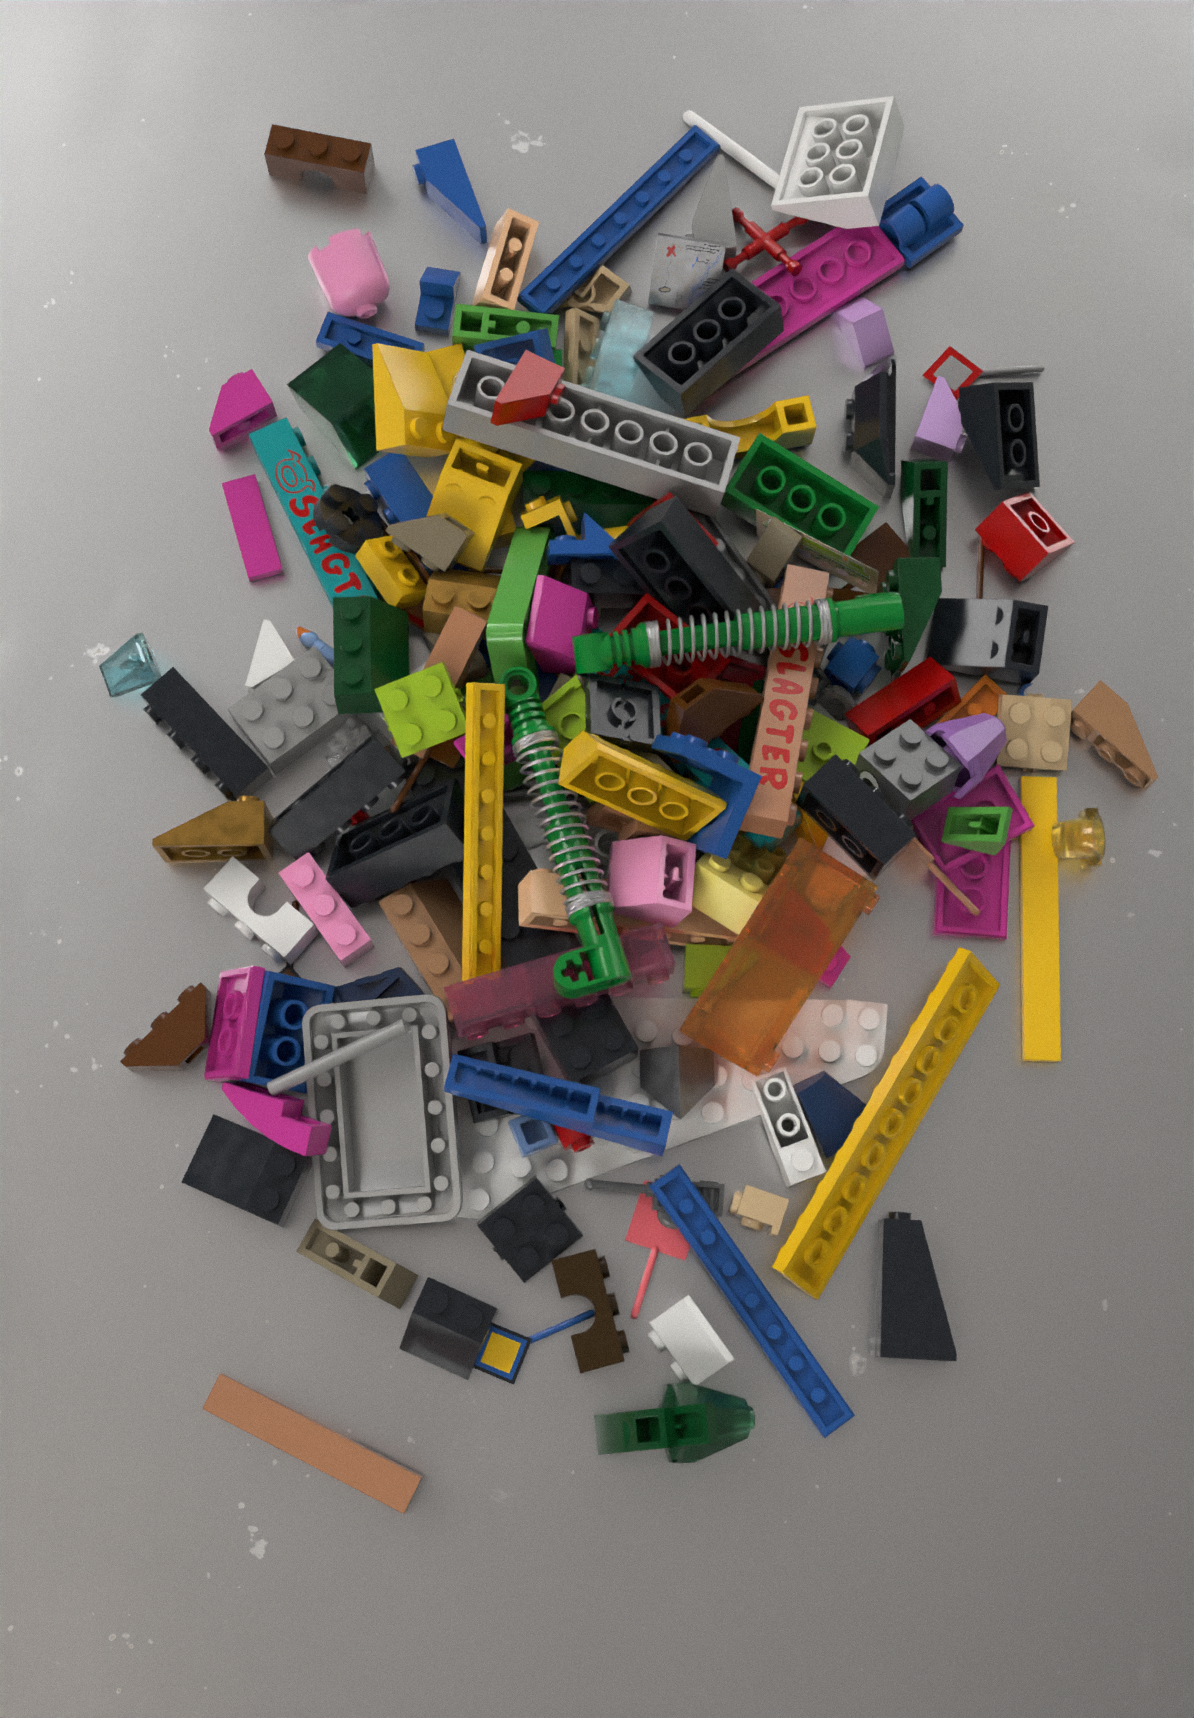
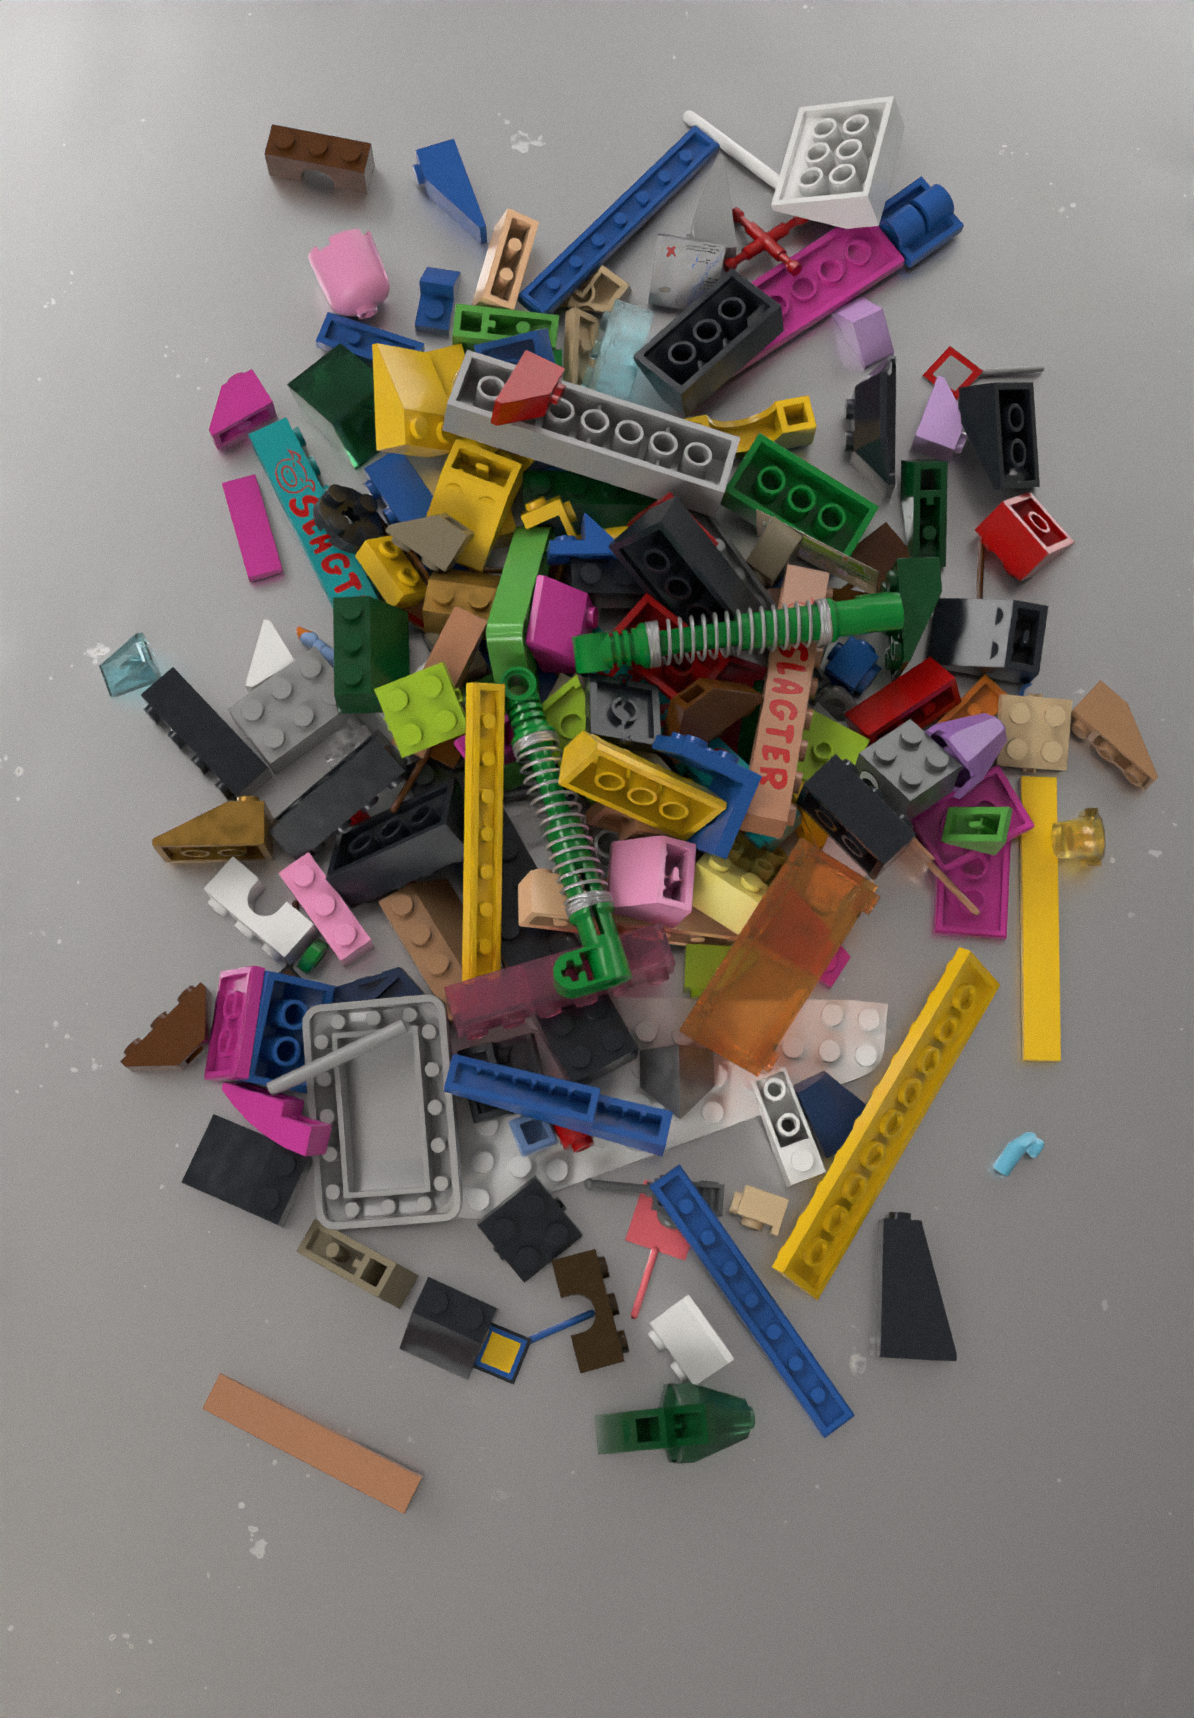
none -> green tile [296,938,329,974]
none -> medium azure arm [993,1132,1045,1177]

